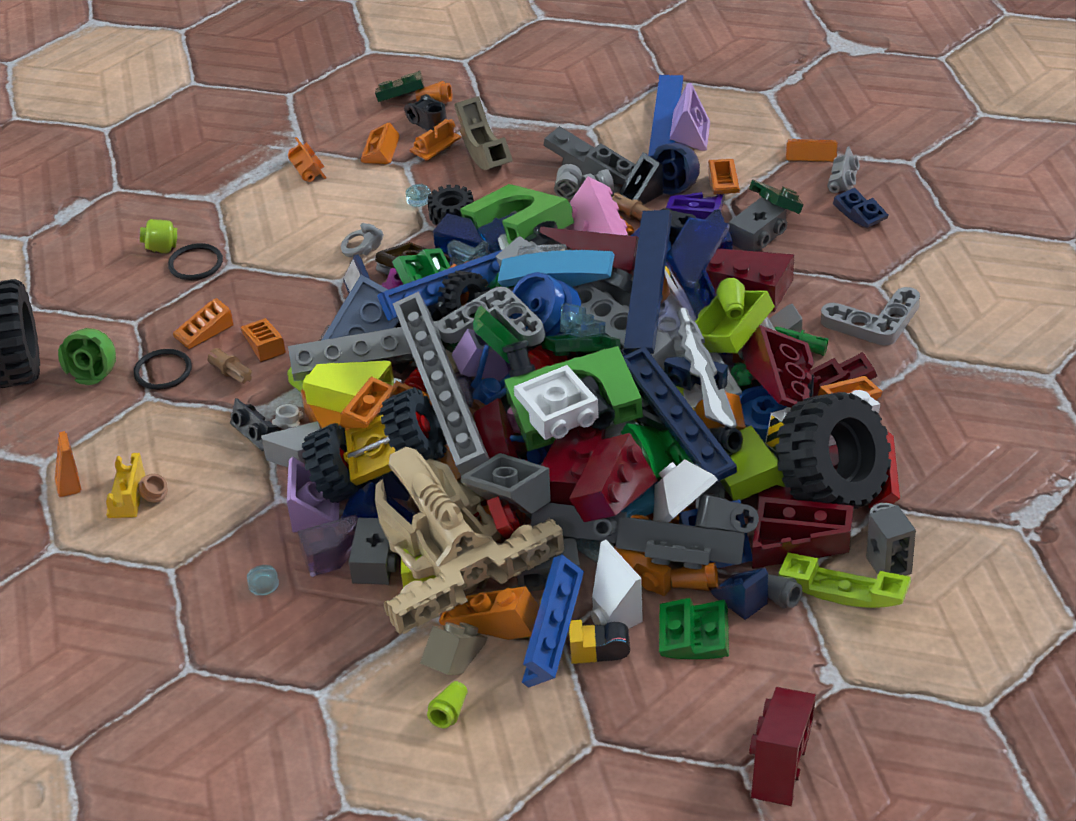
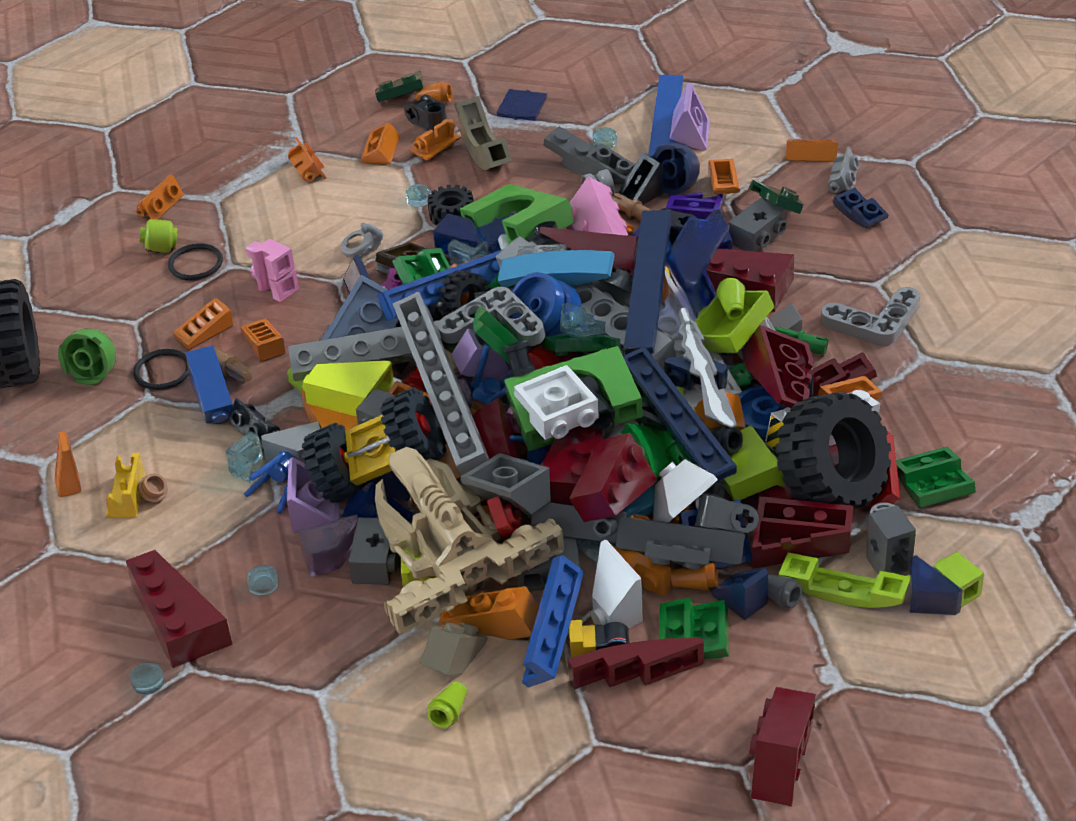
white plate [272,404,304,429] -> none
orange slope [340,376,397,428] -> none
light grey wheel [554,164,582,199] -> none
none -> dark red wedge [126,550,233,668]
none -> clear light blue tile [130,663,164,695]
none -> orange hinge [136,174,184,220]
none -> blue slope [186,345,233,423]
none -> clear light blue bracket [226,431,263,483]
none -> blue plant [244,451,295,513]
none -> bright pink hips [246,239,299,302]
none -> clear blue piece [497,89,547,121]
none -> dark red slope [568,638,704,690]
none -> clear light blue tile [592,127,617,148]
none -> green slope [896,446,976,508]
none -> clear blue slope [909,555,963,615]
none -> lime brick [931,551,984,609]

